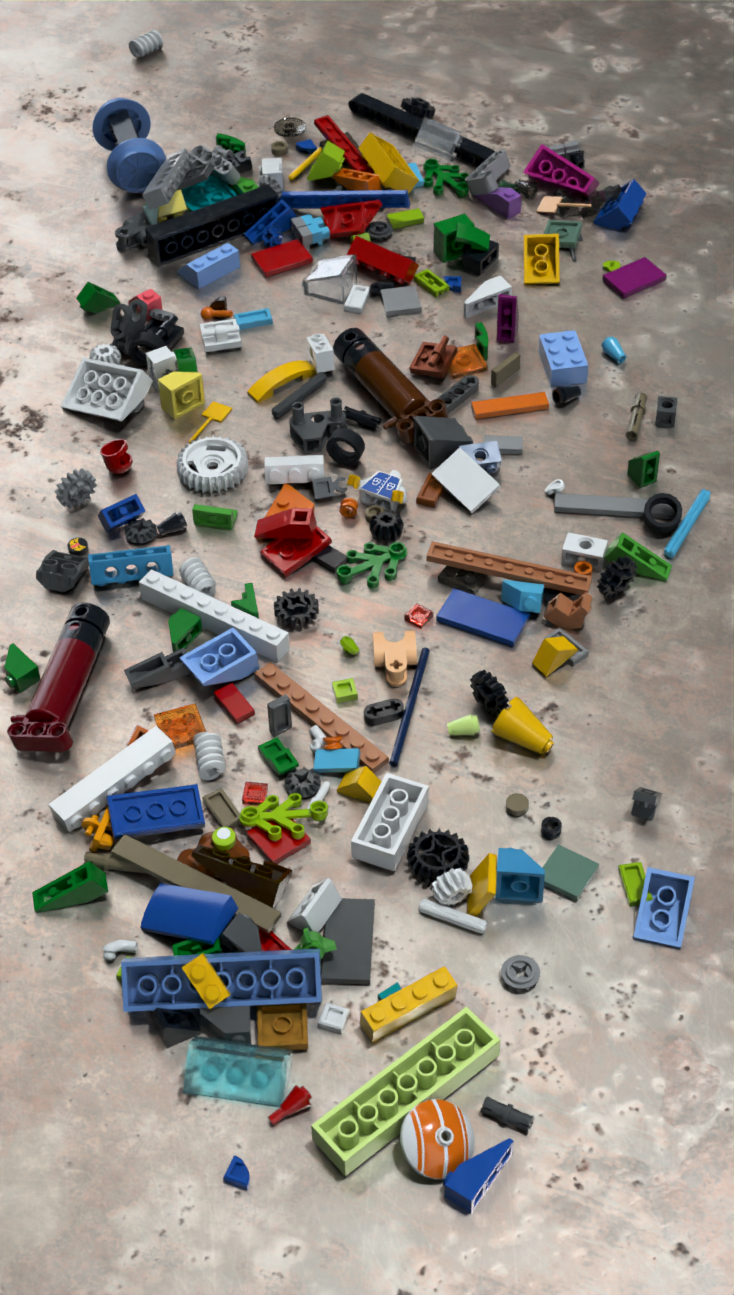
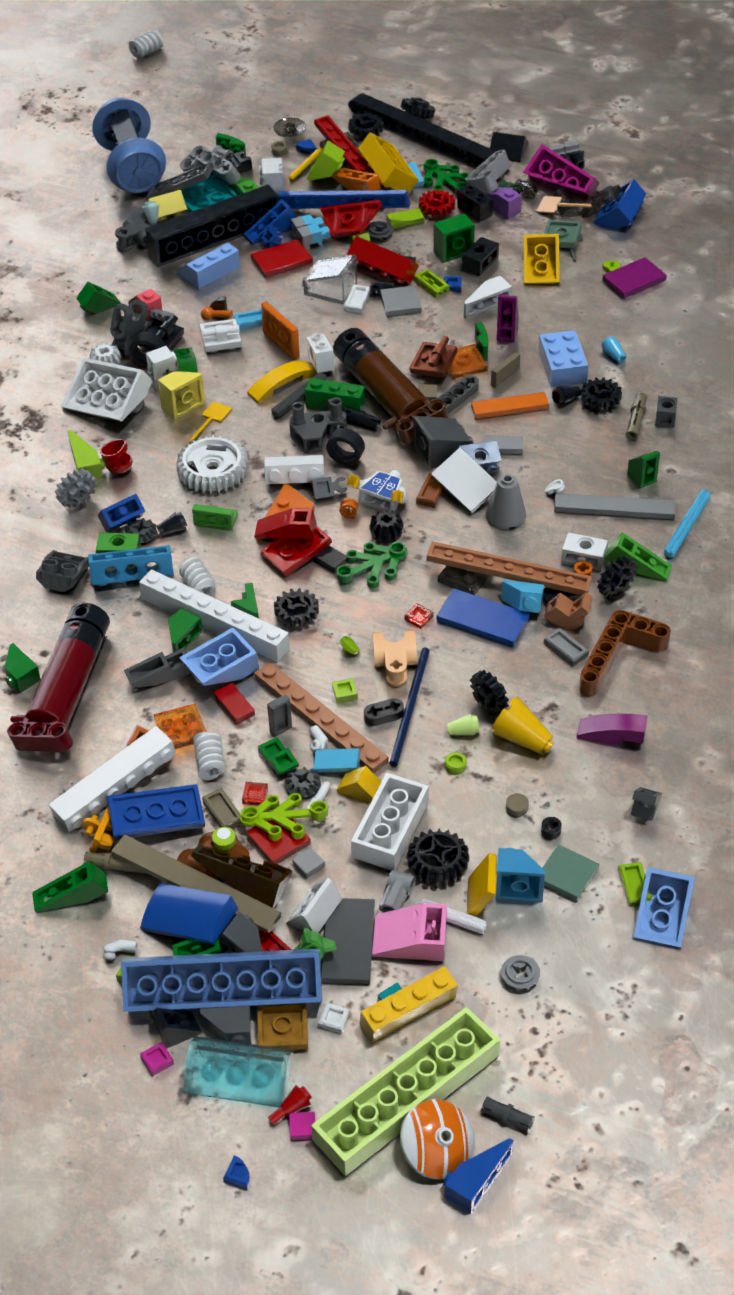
tile [67,538,88,556] -> none
light grey brick [142,148,193,210] -> none
yellow plate [182,953,231,1009] -> none
light grey gear [257,175,282,199] -> none
orange bush [322,736,343,749] -> none
dark tan tile [365,505,384,523] -> none
clear slope [412,117,463,165] -> none
white gear [432,868,473,906] -> none
green slope [455,222,490,252] -> none
yellow slope [532,636,578,677] -> none
black tyre [643,493,683,534] -> none
none -> lime slope [67,430,105,479]
none -> bright green brick [96,533,141,554]
none -> dark pink tile [140,1041,174,1076]
none -> orange tile [261,301,300,360]
none -> dark pink tile [289,1111,315,1141]
none -> light grey tile [292,847,325,878]
none -> green arch [305,378,365,411]
none -> black gear [348,112,384,138]
none -> bright pink slope [372,903,447,961]
none -> light grey piece [379,870,416,913]
none -> dark tan tile [418,384,437,401]
none -> red gear [419,189,456,218]
none -> lime tile [445,752,467,774]
none -> black brick [457,184,493,222]
none -> light grey cone [486,474,526,530]
none -> black slope [490,132,528,162]
none -> magenta slope [577,713,648,745]
none -> dark orange beam [579,610,671,696]
none -> black gear [581,377,622,411]

